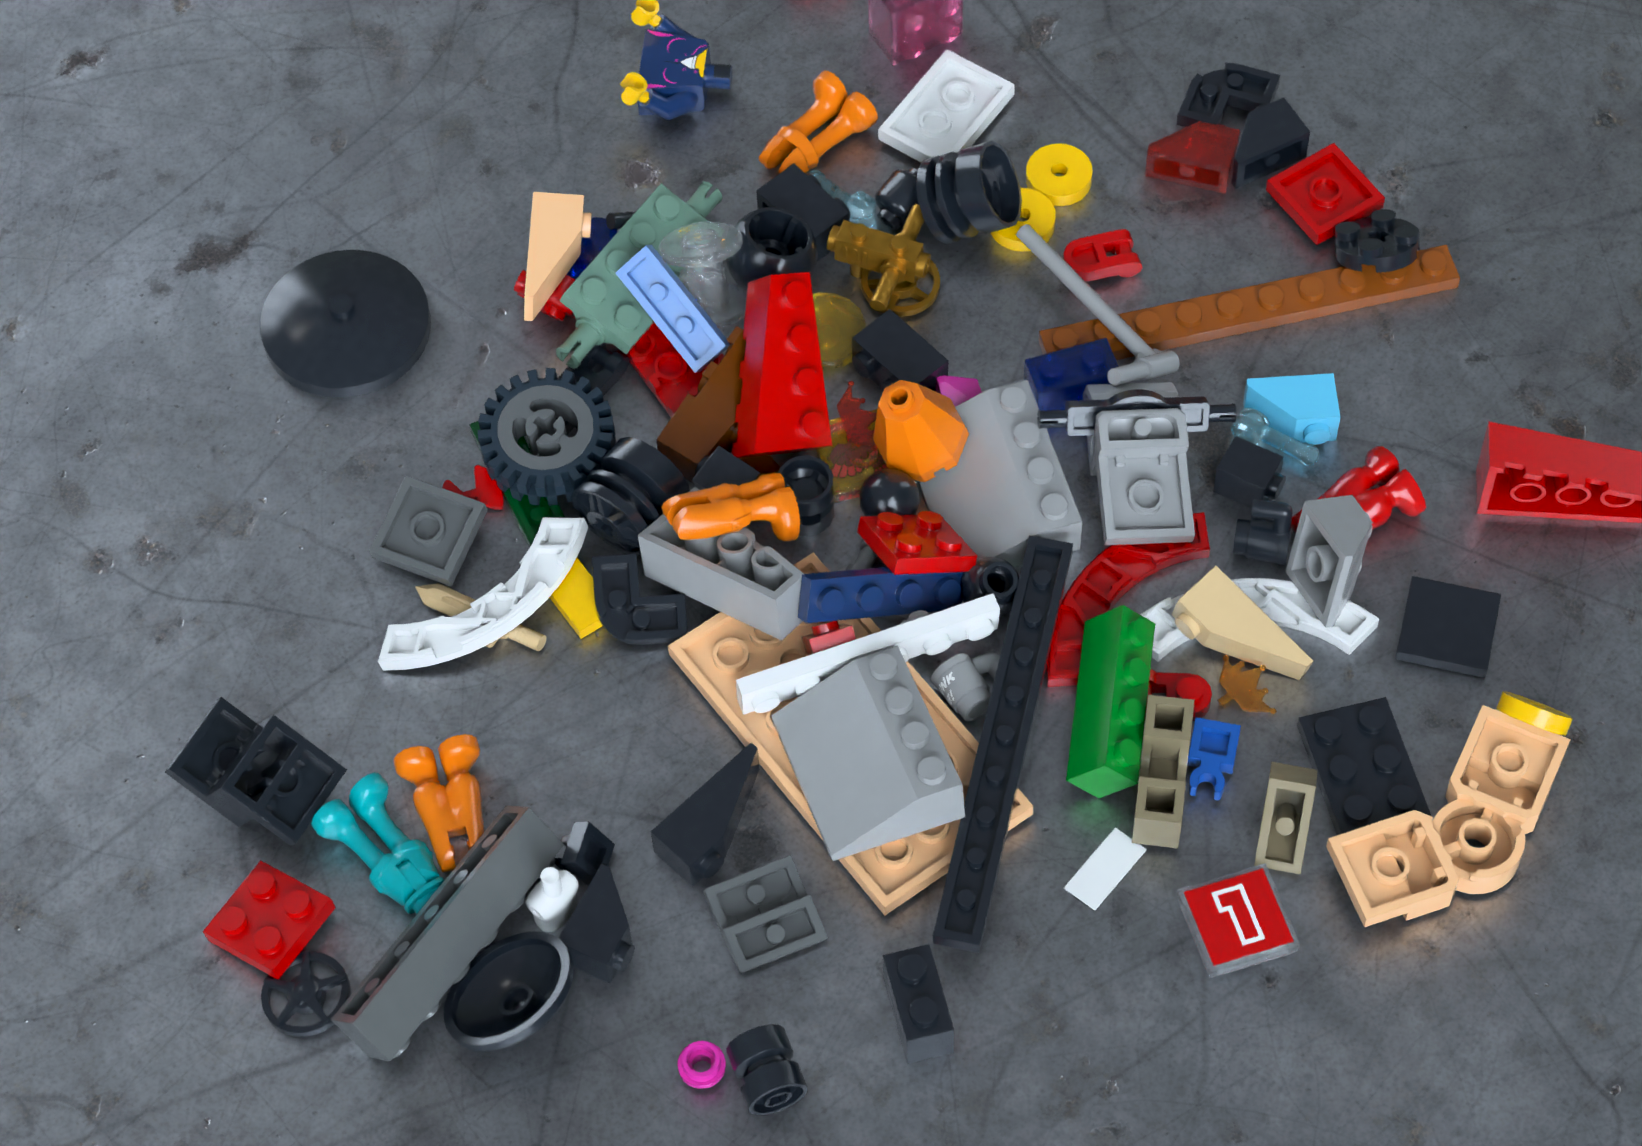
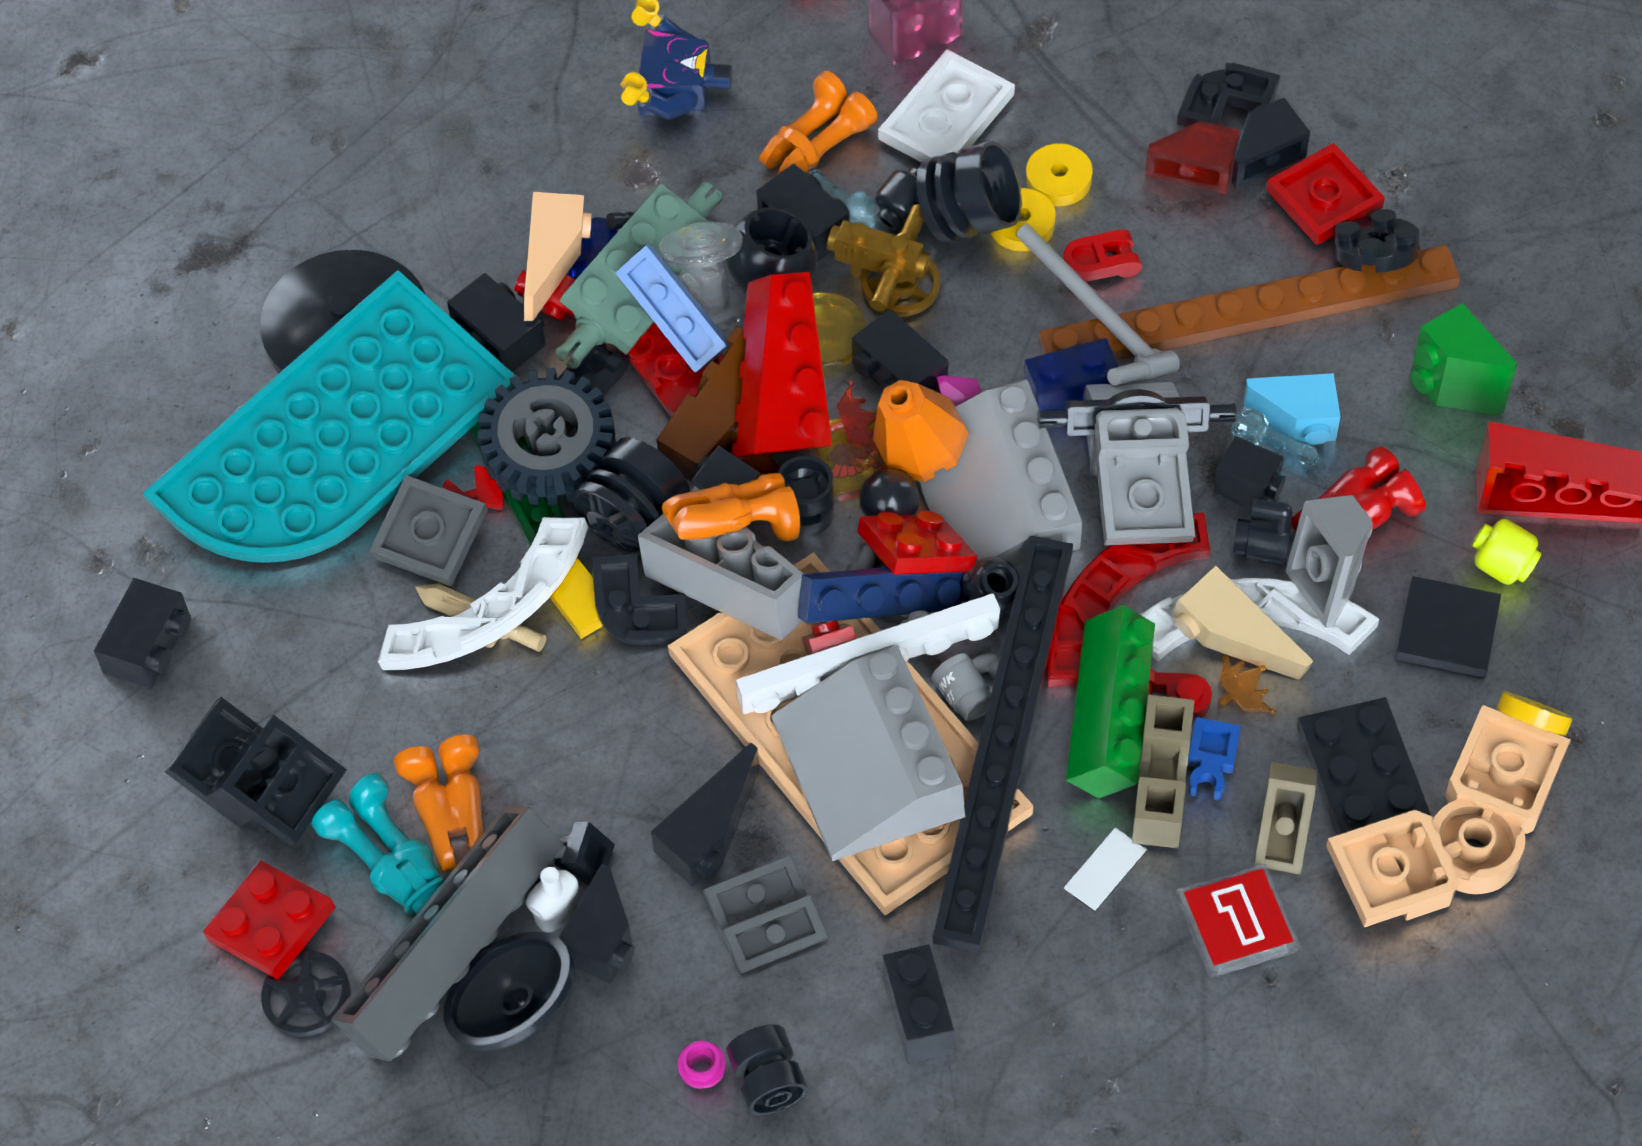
none -> black brick [94,578,191,688]
none -> teal plate [143,270,515,563]
none -> black brick [447,273,546,372]
none -> green slope [1410,303,1517,416]
none -> neon yellow head [1471,519,1542,585]

